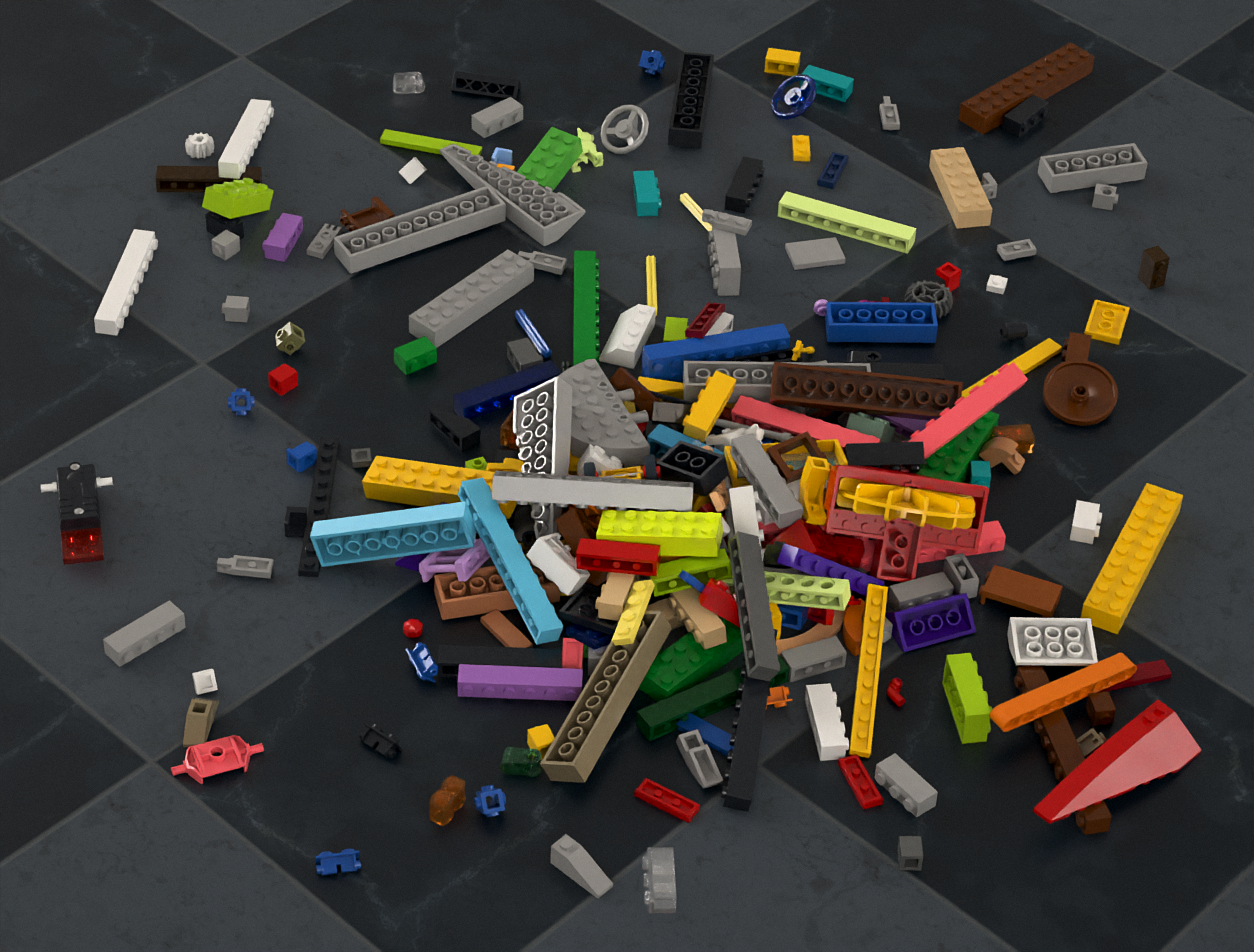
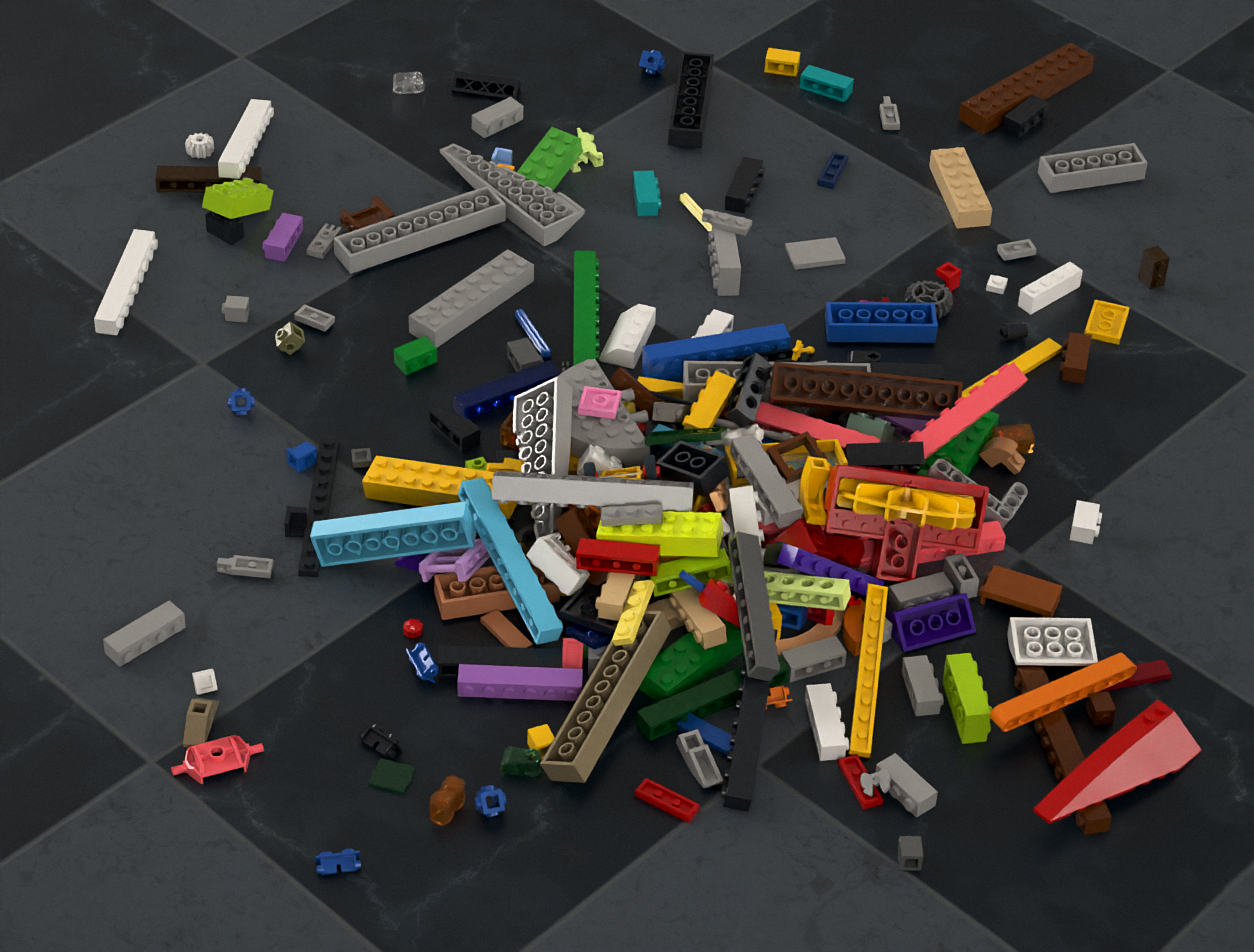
piece [41,462,113,565] -> none
light grey brick [212,230,240,261] -> none
red brick [268,363,298,396] -> none
lime tile [380,129,482,155] -> none
white panel [399,157,427,184] -> none
light grey hinge [518,251,567,275] -> none
light grey slope [550,834,613,899] -> none
light grey piece [600,105,649,154] -> none
clear brick [642,847,677,913] -> none
light yellow axle [646,255,657,317] -> none
lime brick [663,317,689,343] -> none
dark red tile [685,302,725,338] -> none
clear blue piece [771,74,817,120] -> none
yellowish green brick [778,191,916,254] -> none
yellow plate [792,135,811,161] -> none
lavender plate [813,299,828,316] -> none
red arm [886,678,906,707] -> none
teal brick [969,461,991,488] -> none
light grey bracket [980,172,998,199] -> none
reddish brown dish [1043,360,1118,426] -> none
dark tan bracket [1076,728,1107,759] -> none
yellow brick [1080,483,1183,634] -> none
light grey brick [1092,183,1119,210] -> none
none -> light grey plate [294,304,335,332]
none -> clear green piece [369,758,415,795]
none -> bright pink tile [578,386,622,419]
none -> light grey plate [601,504,663,526]
none -> dark green tile [645,427,728,445]
none -> black brick [725,353,772,428]
none -> light grey piece [861,767,891,797]
none -> light grey brick [901,655,944,716]
none -> light grey beam [926,459,1028,529]
none -> white brick [1018,262,1083,315]

